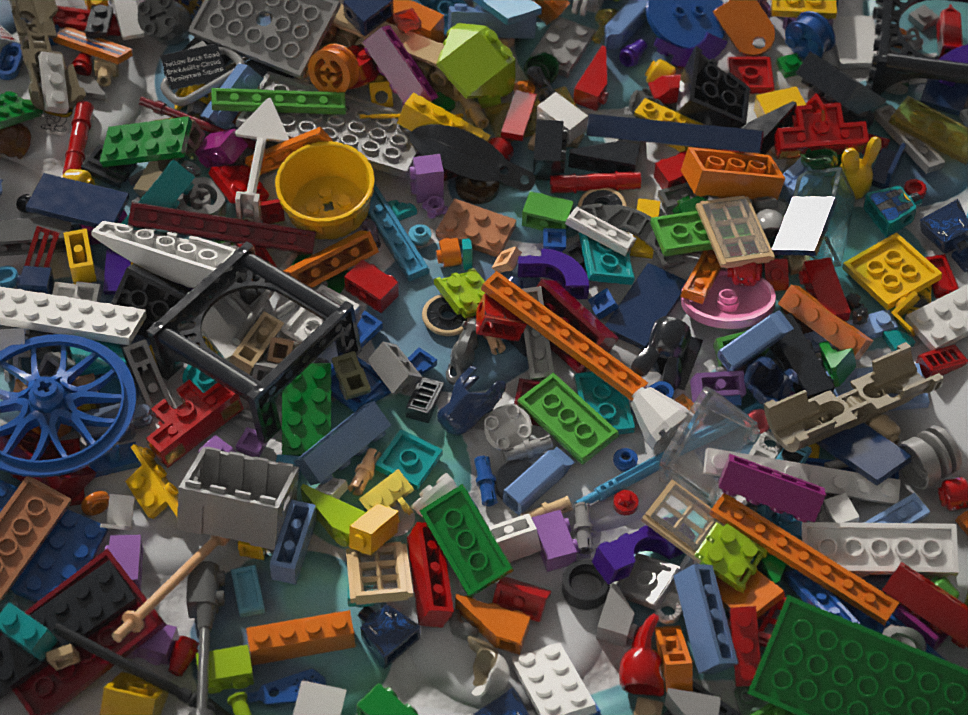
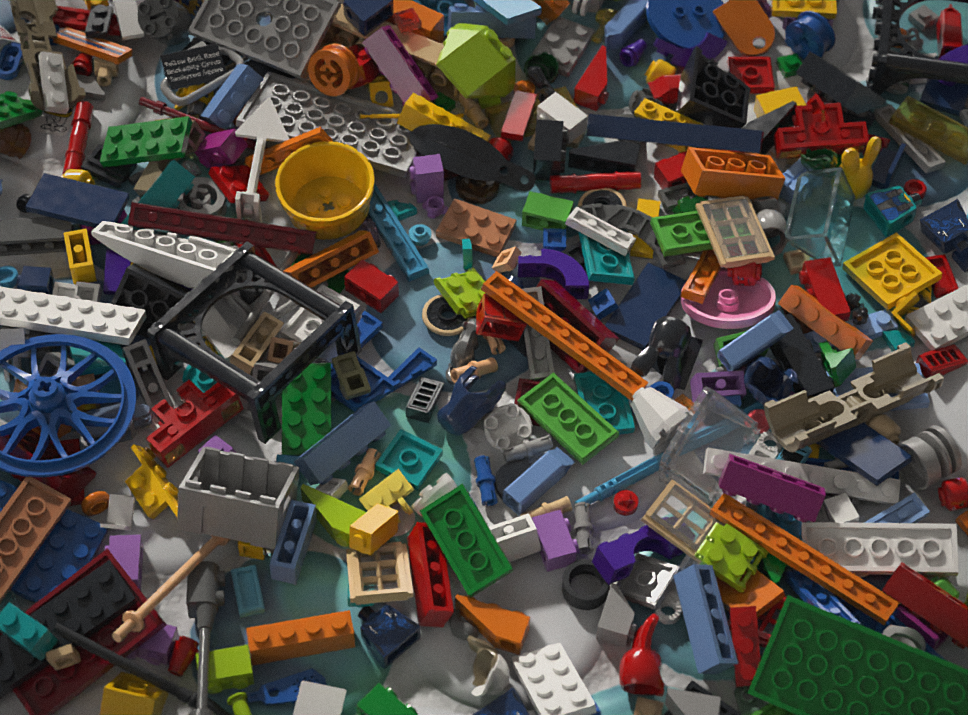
red tile [24,226,60,268] -> none
blue tile [90,441,141,478] -> none
bright green tile [211,88,346,115] -> none
medium lavender plate [236,427,269,457] -> none
red bracket [260,199,285,224] -> none
light grey hinge [367,342,423,394] -> none
orange plate [436,238,462,268] -> none
red panel [492,576,551,622] -> none
blue plate [613,448,638,472] -> none
orange slope [654,625,693,693] -> none
red bracket [764,258,789,291] -> none
tile [772,197,837,256] -> none
white tile [832,16,878,69] -> none
none -> light nougat pin [450,357,498,383]

